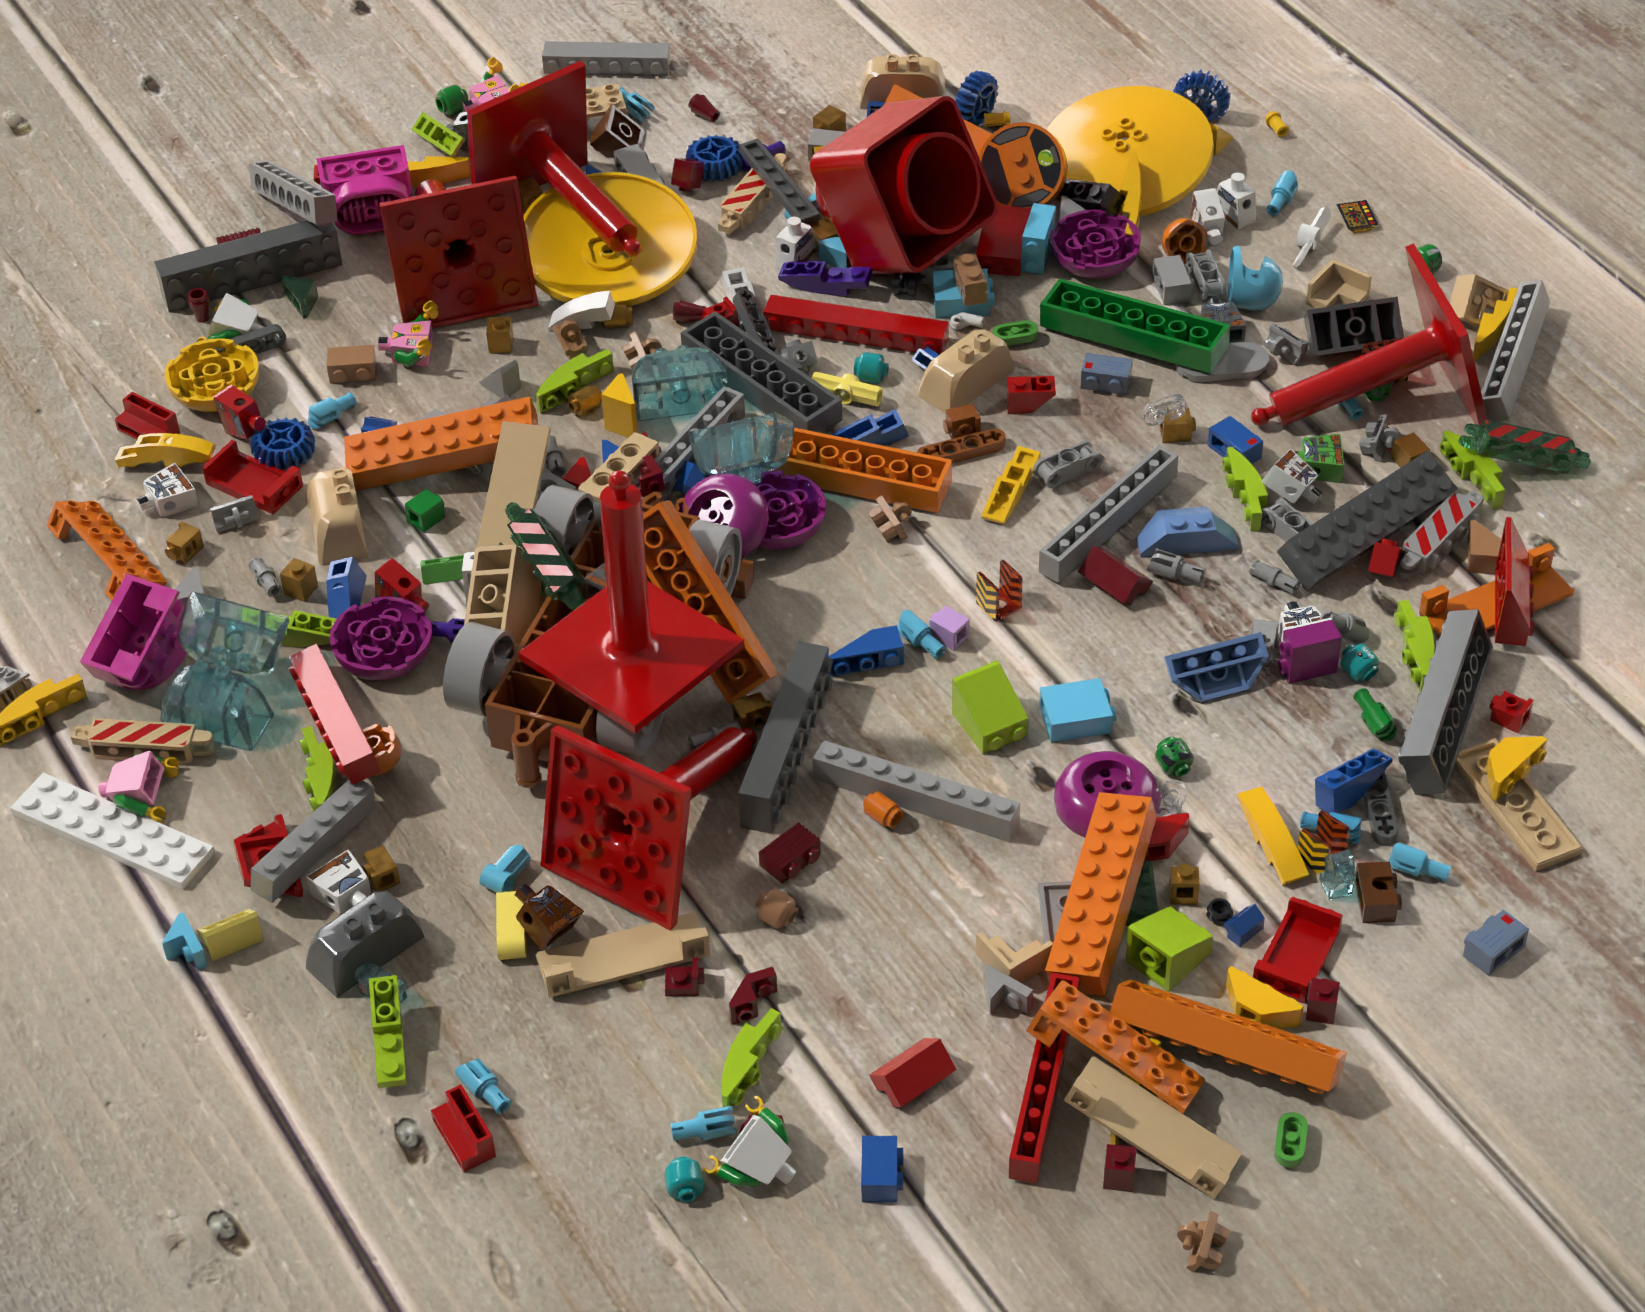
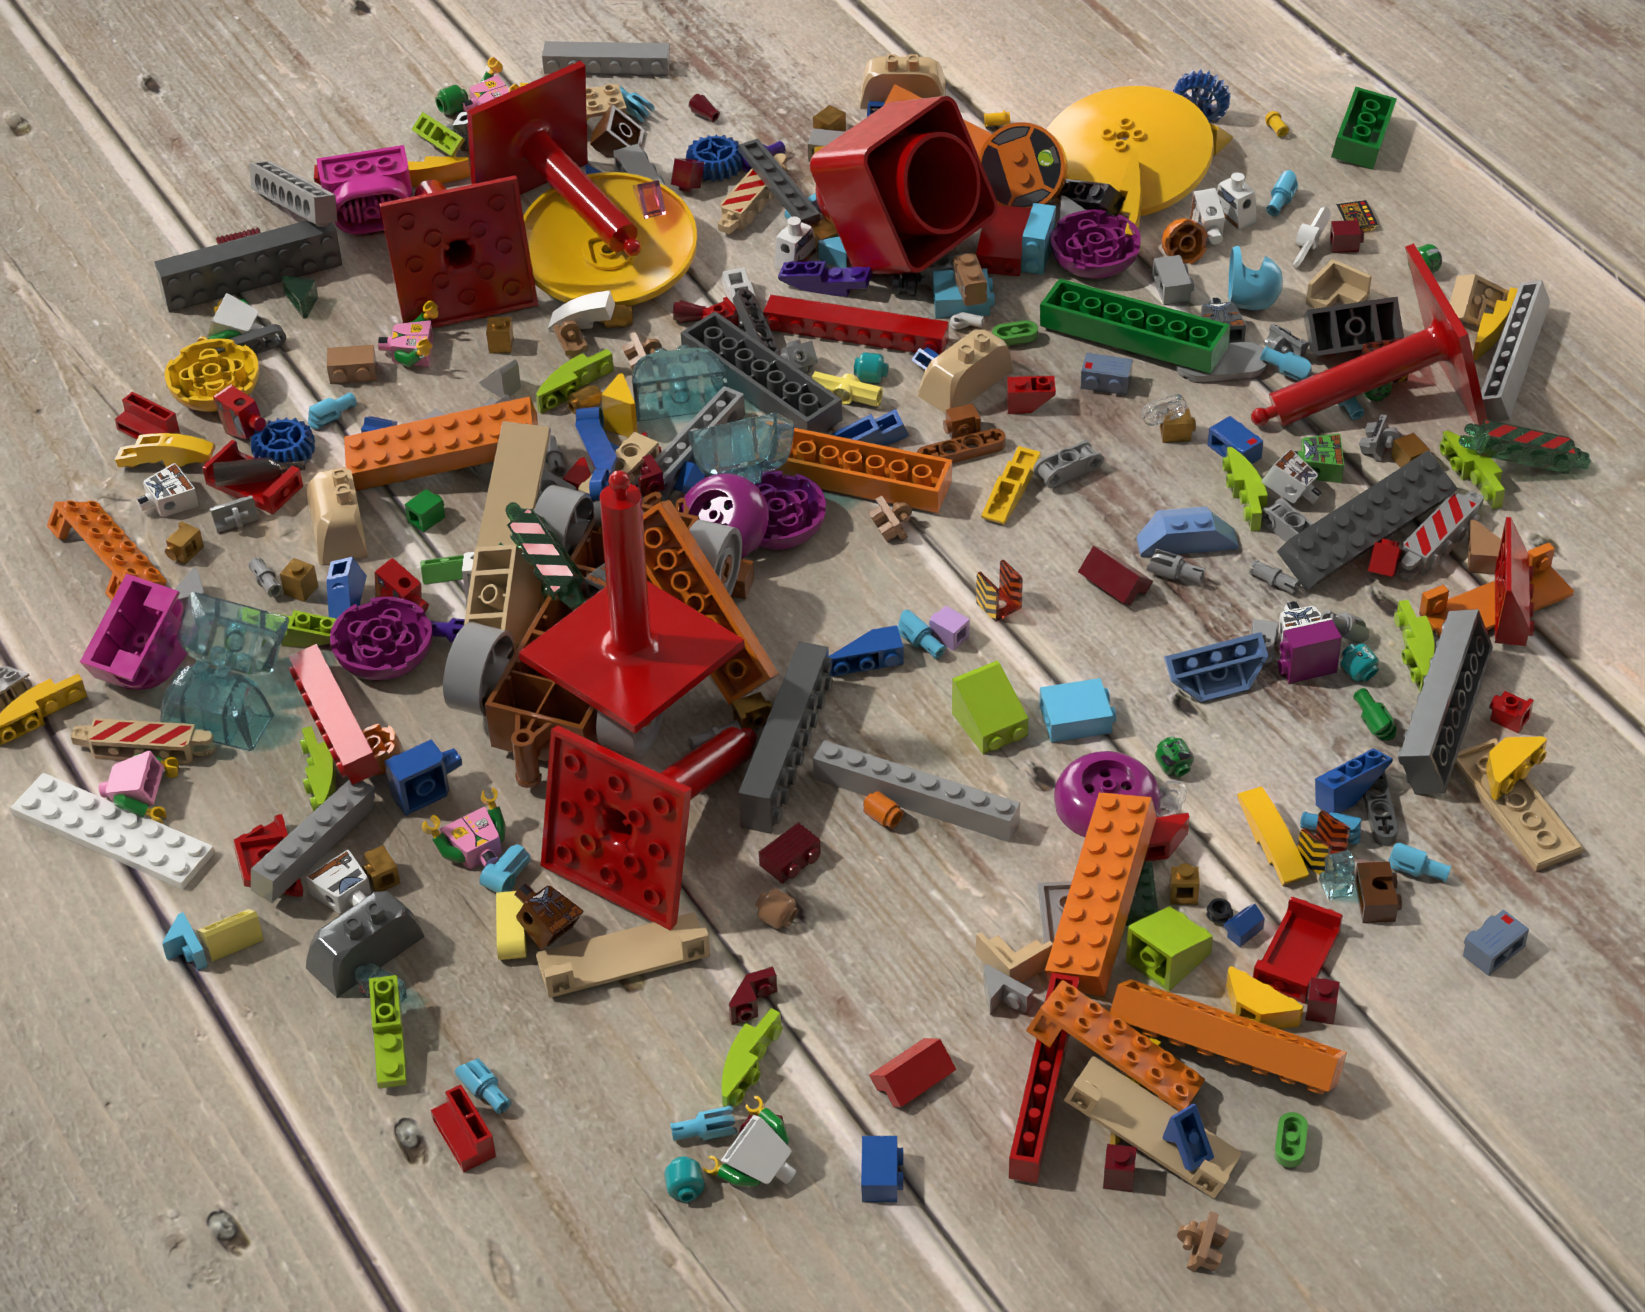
dark red cone [187,288,210,323] -> none
pearl gold brick [518,177,543,214] -> none
dark red bracket [665,957,705,996] -> none
blue gear [955,70,999,126] -> none
light grey brick [1039,445,1179,583] -> none
light grey piece [1186,250,1226,300] -> none
none -> clear smoke piece [213,457,306,487]
none -> blue hinge [384,739,462,816]
none -> torso [422,787,506,869]
none -> blue piece [575,407,618,502]
none -> slope [633,180,666,219]
none -> blue slope [1162,1104,1214,1171]
none -> medium azure arm [1260,346,1312,381]
none -> dark red brick [1329,220,1364,253]
none -> green brick [1331,86,1397,170]

